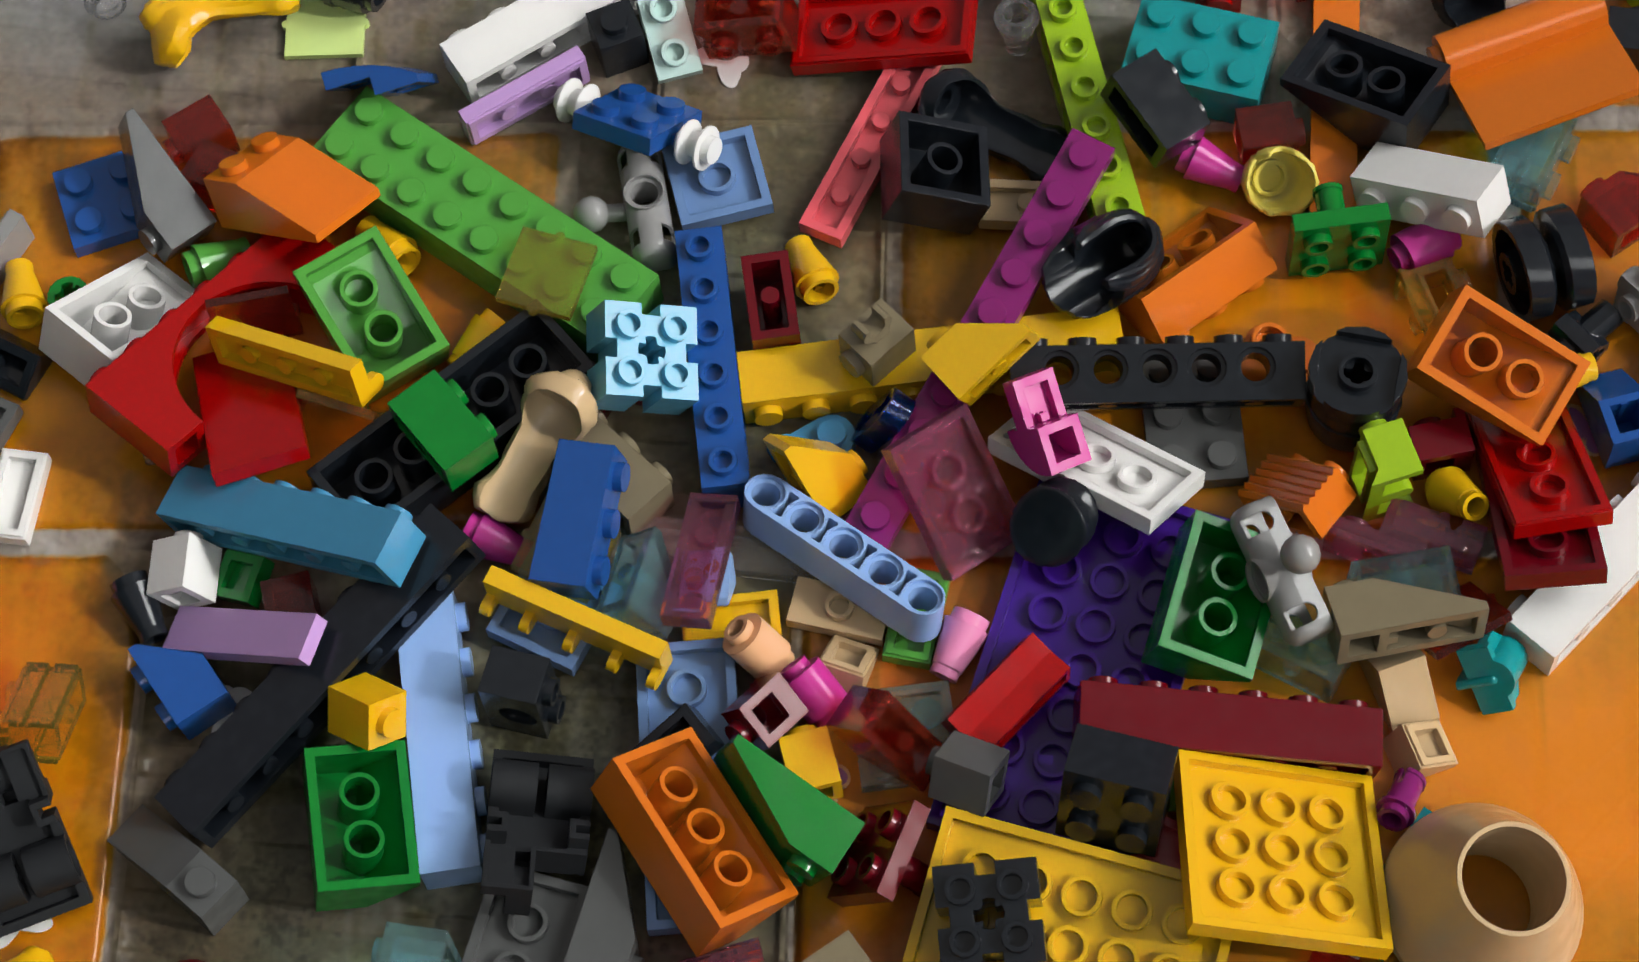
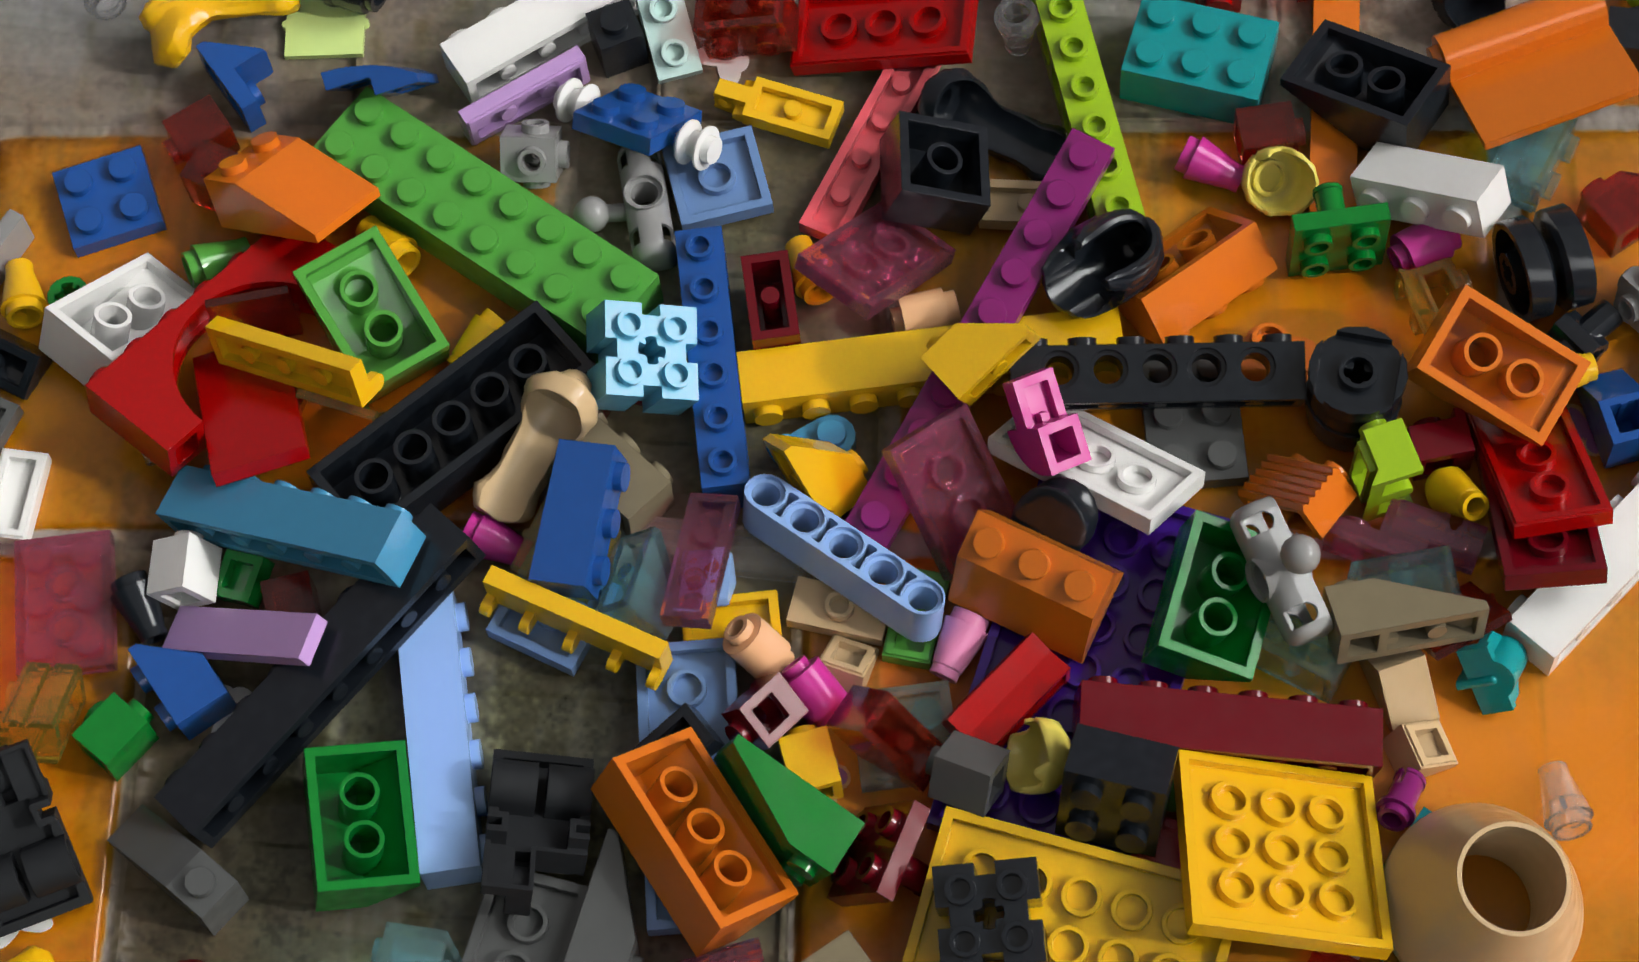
slope [118,108,217,263] -> none
yellow brick [328,672,406,751] -> none
green brick [387,369,499,491] -> none
black brick [477,645,566,739] -> none
clear yellow piece [495,226,598,321] -> none
dark tan brick [838,298,916,387] -> none
beam [850,387,916,454] -> none
black brick [1100,48,1211,168] -> none
none -> clear pink plate [14,530,118,682]
none -> green brick [71,692,159,782]
none -> blue slope [195,41,273,133]
none -> light grey brick [499,119,570,189]
none -> yellow hinge [713,76,844,149]
none -> clear pink plate [794,202,956,320]
none -> light nougat brick [889,287,961,332]
none -> orange slope [948,510,1124,664]
none -> light yellow hair [1006,717,1071,795]
none -> clear cone [1537,761,1594,841]

